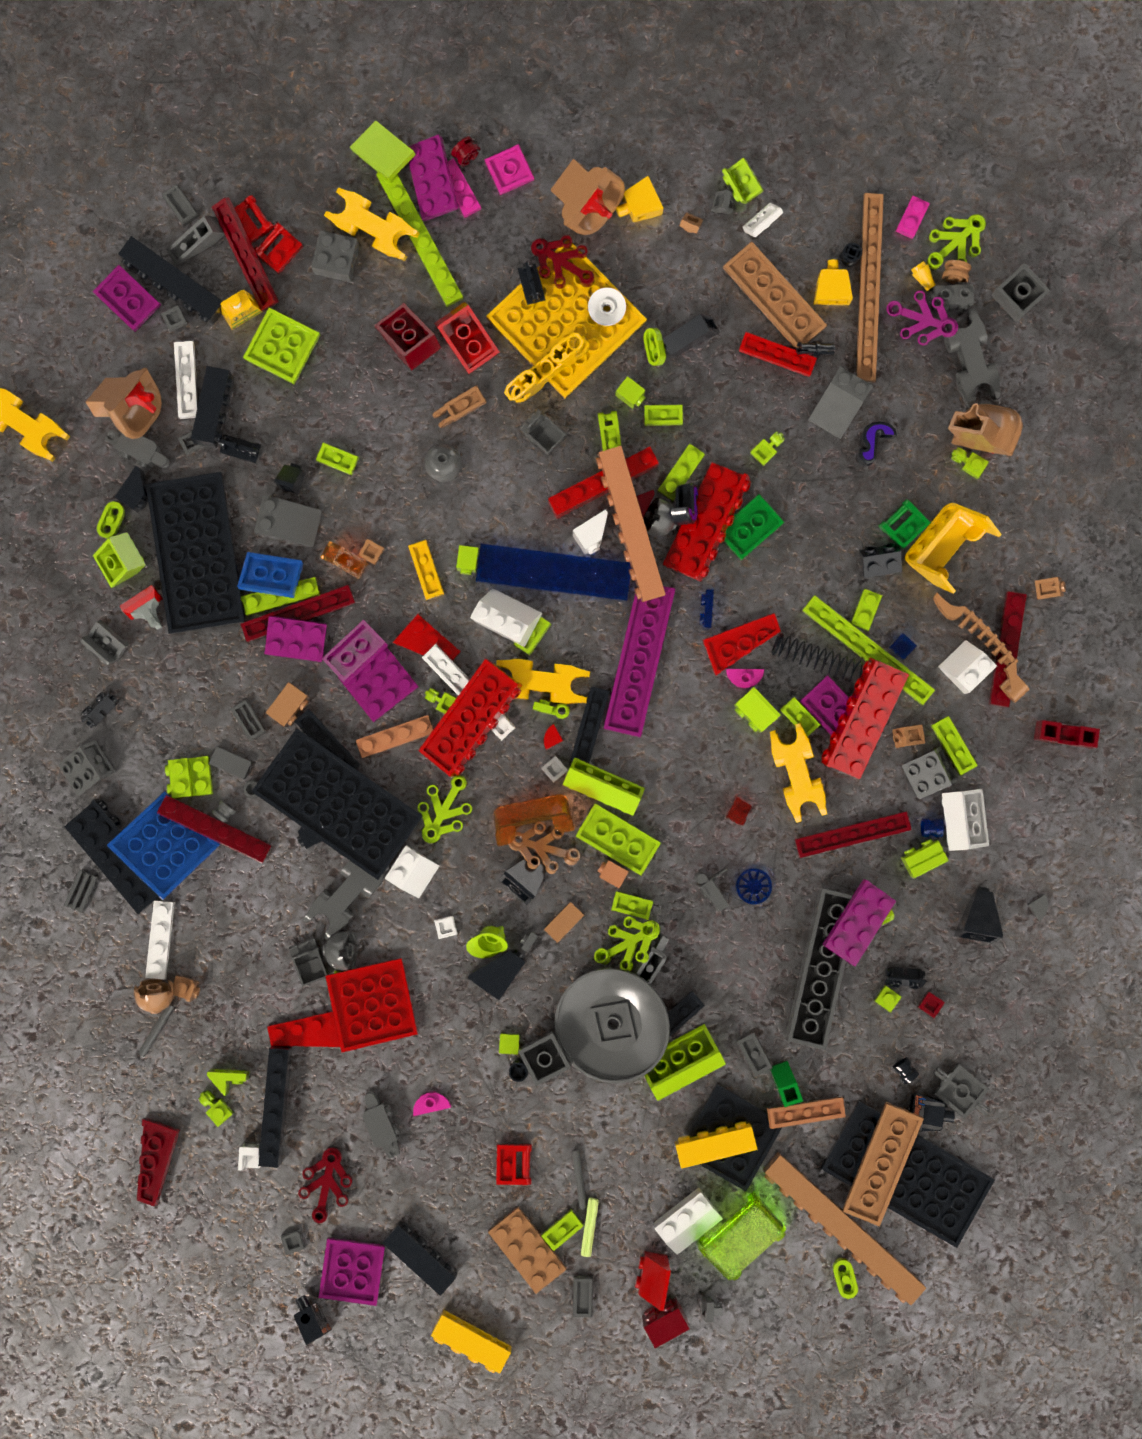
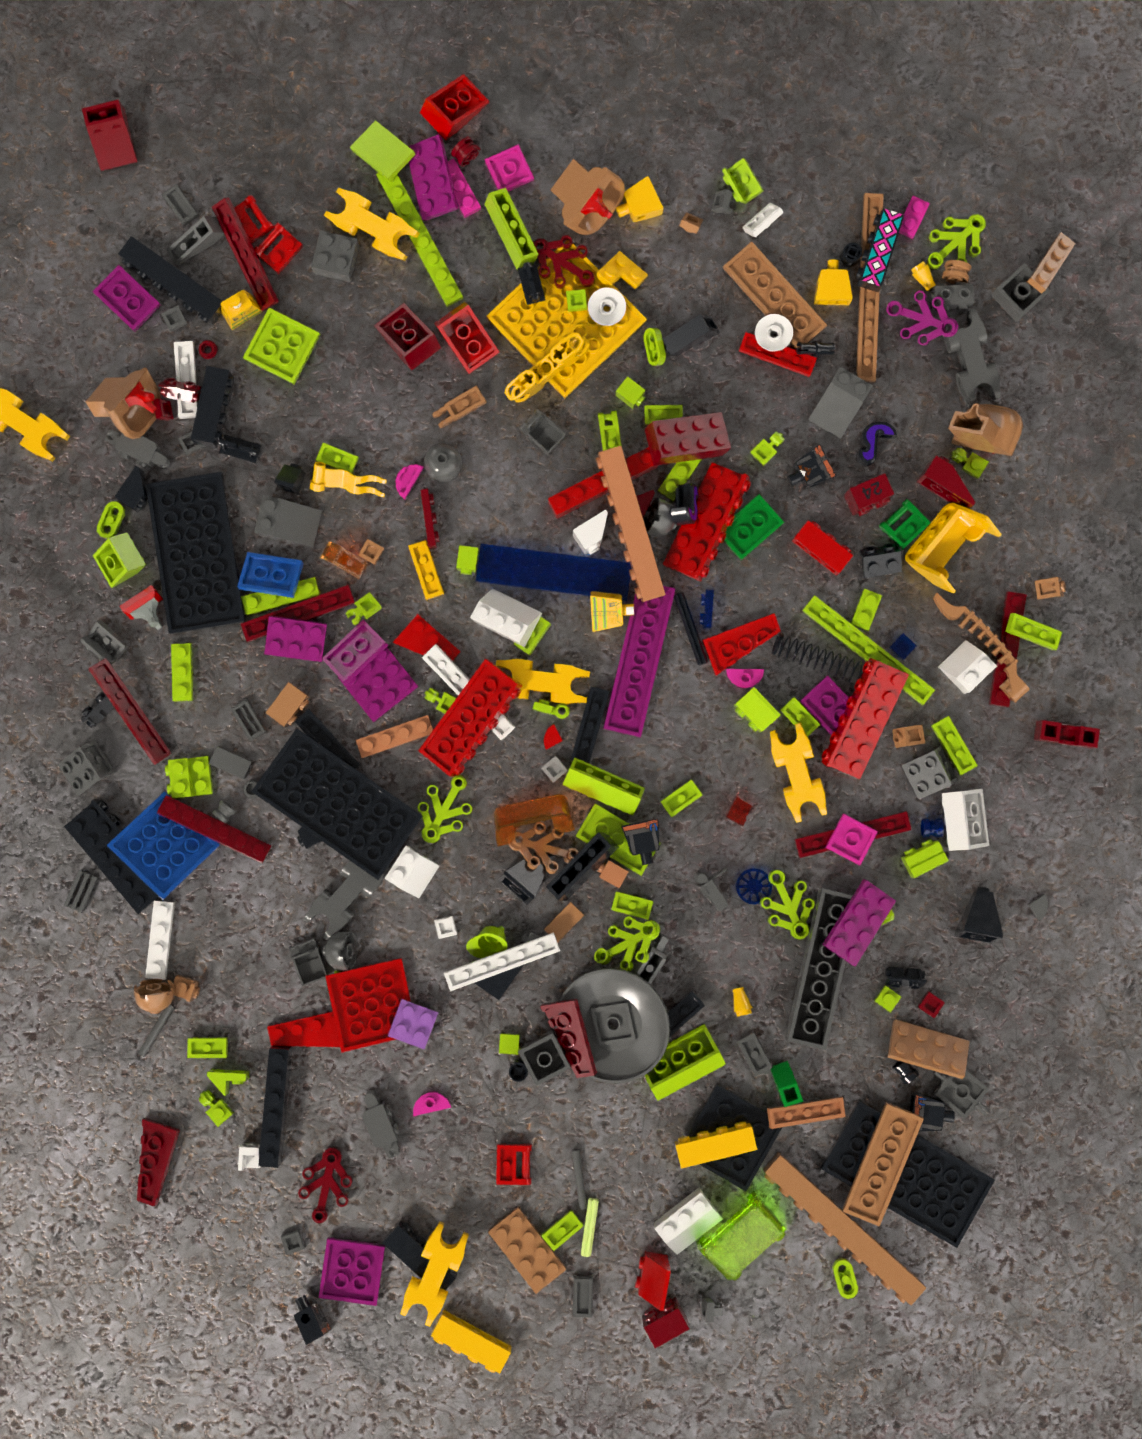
none -> dark red slope [82,99,138,171]
none -> dark red plate [88,658,172,765]
none -> dark red tile [153,399,173,421]
none -> dark red hinge [158,378,202,403]
none -> lime plate [171,643,193,702]
none -> lime plate [187,1037,228,1058]
none -> dark red plate [198,340,218,360]
none -> yellow flag [310,462,387,497]
none -> lime plate [346,592,382,625]
none -> medium lavender plate [387,999,438,1049]
none -> dark pink plate [395,464,424,500]
none -> yellow piece [400,1221,469,1327]
none -> red slope [420,74,489,140]
none -> dark red plate [420,489,440,549]
none -> white tile [444,932,560,991]
none -> lime brick [485,187,539,270]
none -> dark red wing [540,998,597,1078]
none -> black brick [546,832,619,901]
none -> lime plate [566,289,587,312]
none -> yellow torso [590,591,634,632]
none -> yellow plate [595,251,648,290]
none -> torso [621,818,659,865]
none -> dark red brick [644,412,731,466]
none -> lime plate [660,779,702,817]
none -> black axle [674,592,708,666]
none -> yellow cone [732,987,752,1017]
none -> white dish [755,314,793,351]
none -> lime plant [760,870,815,939]
none -> torso [787,444,837,489]
none -> red brick [792,520,853,576]
none -> dark pink tile [825,813,878,866]
none -> dark red brick [844,473,894,517]
none -> brick [856,208,905,292]
none -> medium nougat plate [888,1019,970,1079]
none -> dark red slope [917,455,975,509]
none -> lime plate [1005,613,1062,650]
none -> medium nougat plate [1027,232,1076,294]

